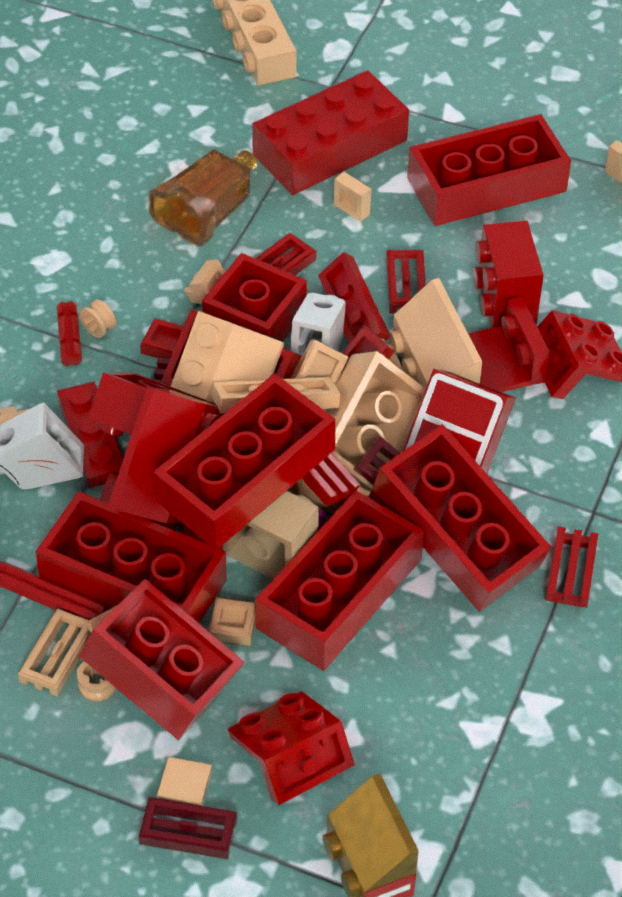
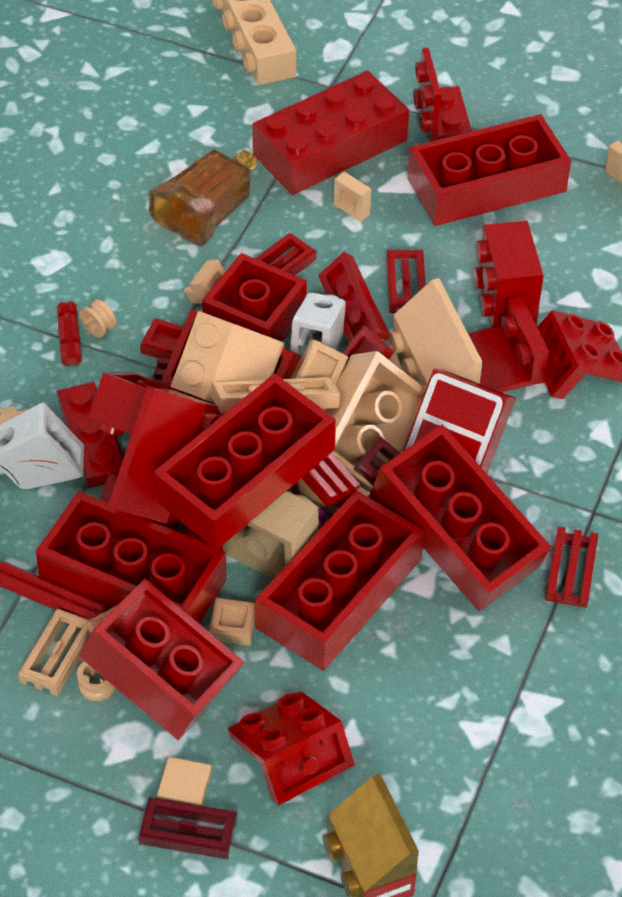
none -> red bracket [413,48,472,142]

